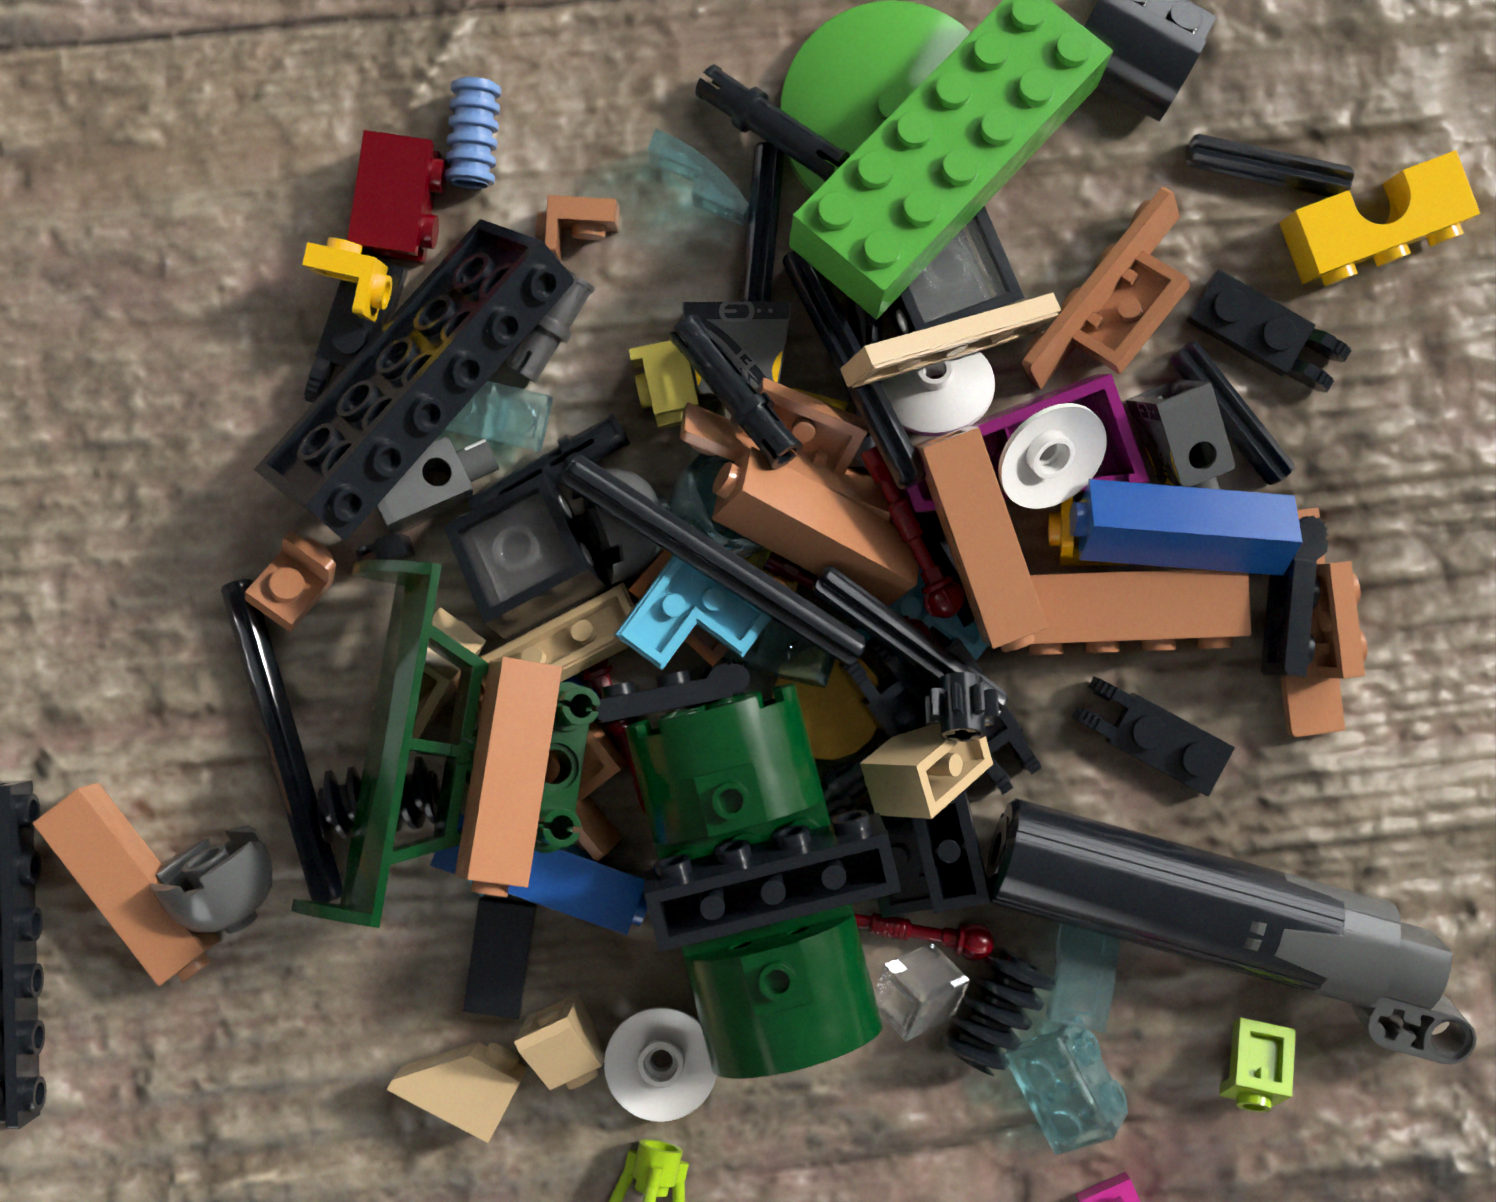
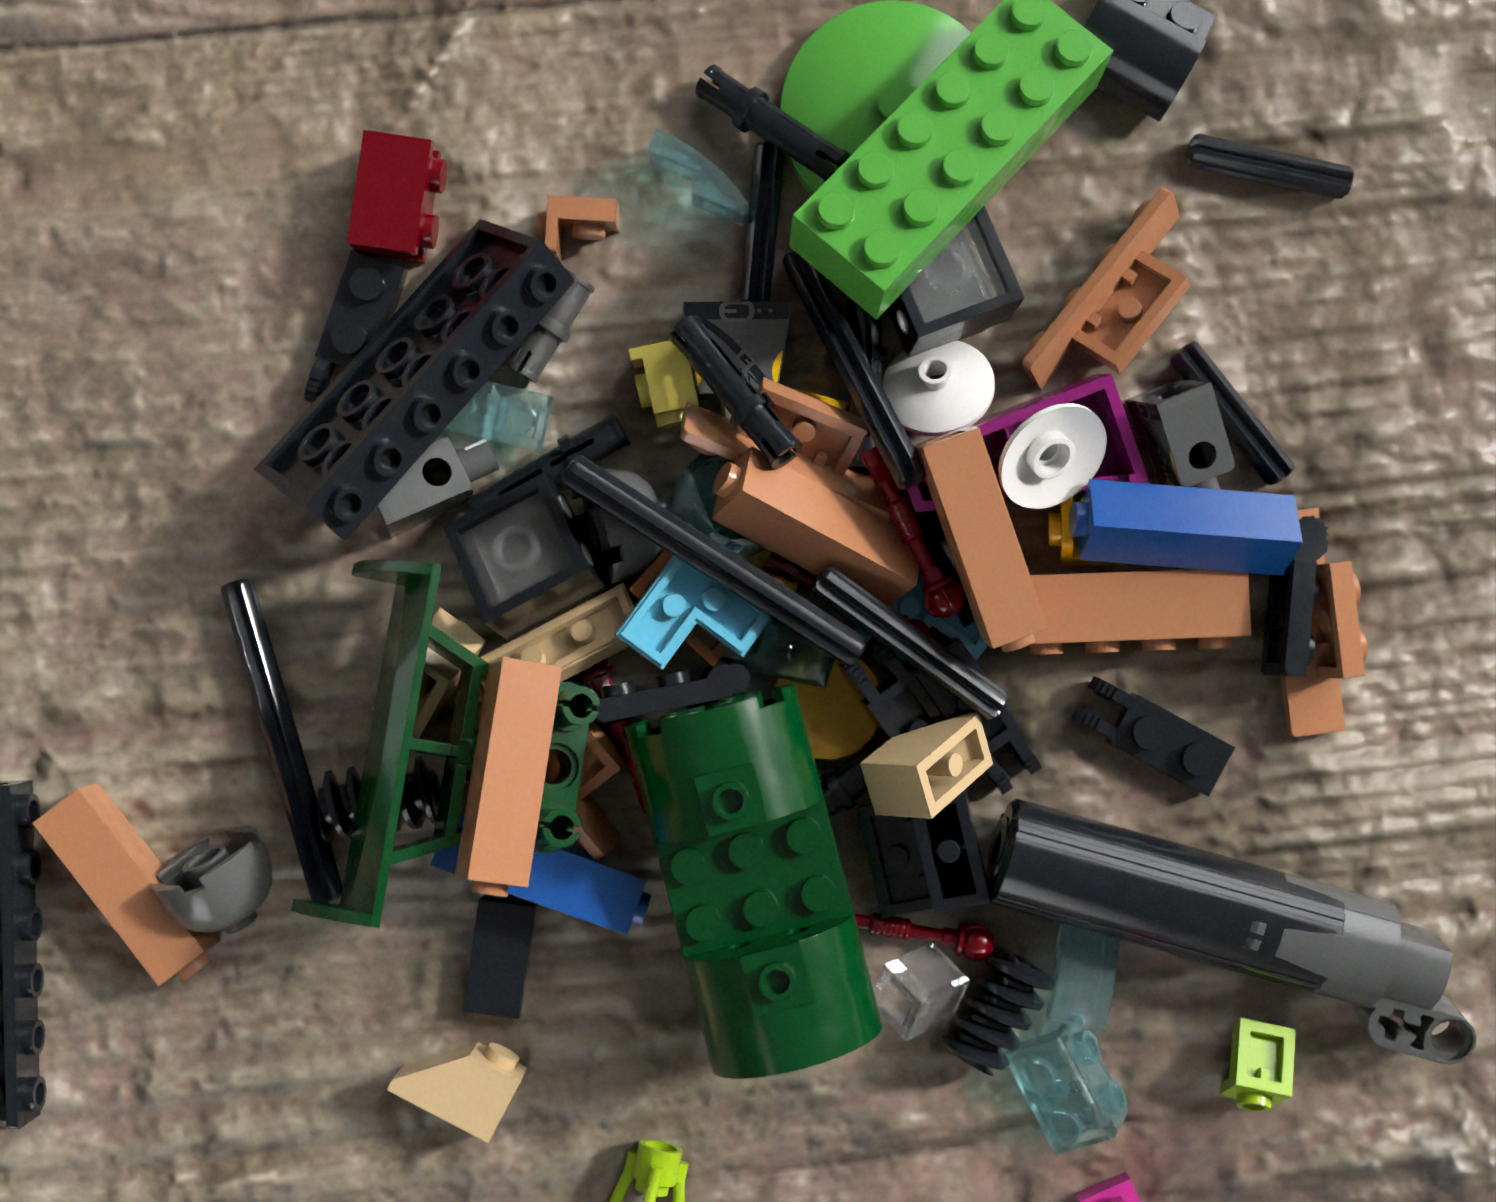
nougat bracket [245,531,336,633] -> none
yellow bracket [302,237,392,322] -> none
black tile [355,533,415,562] -> none
medium blue piece [444,77,502,189] -> none
tan slope [514,991,606,1090] -> none
white dish [604,1007,716,1122] -> none
black brick [644,810,902,952] -> none
tan tile [840,293,1061,388] -> none
black gear [925,672,999,742] -> none
black hinge [1186,269,1352,393] -> none
yellow arch [1279,150,1480,287] -> none

